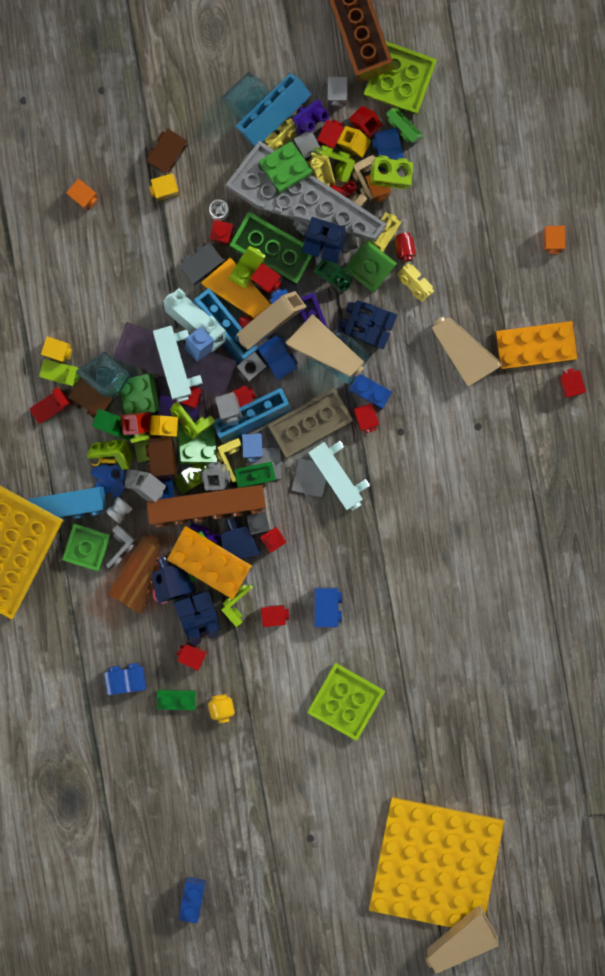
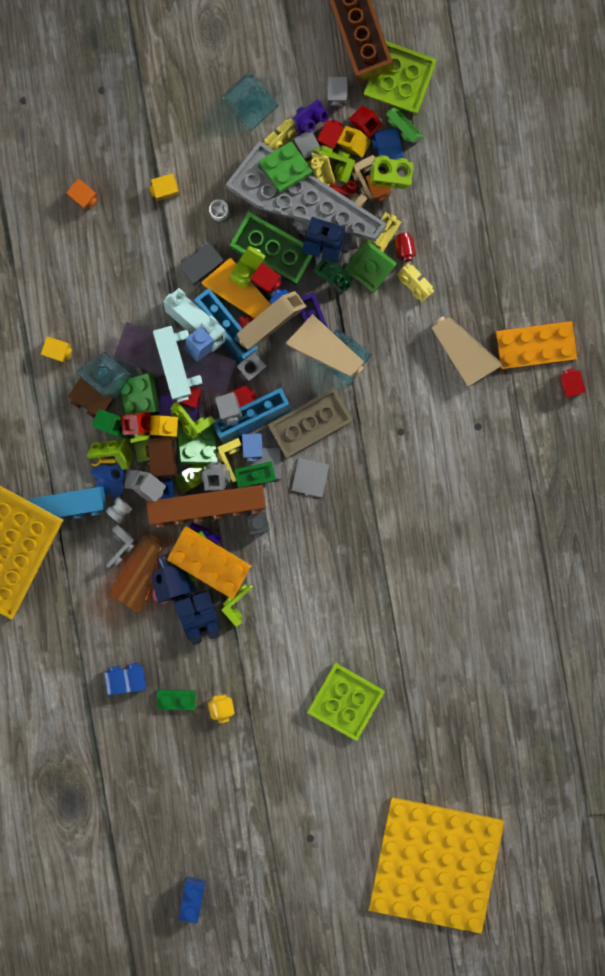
red bracket [30,387,72,424] -> none
lime bracket [39,359,81,387] -> none
bright green plate [62,523,111,572] -> none
reddish brown brick [146,128,188,175] -> none
red brick [176,642,207,671] -> none
red brick [210,220,234,246] -> none
dark blue torso [221,517,260,559] -> none
dark azure brick [236,73,311,147] -> none
blue brick [257,335,298,380] -> none
red brick [260,526,287,553] -> none
red brick [261,605,289,627] -> none
light aqua brick [308,441,370,511] -> none
blue brick [315,587,342,627] -> none
dark blue hips [339,300,398,349] -> none
blue brick [349,374,392,409] -> none
red brick [353,403,379,434] -> none
tan slope [426,905,499,974] -> none
orange brick [543,225,566,255] -> none

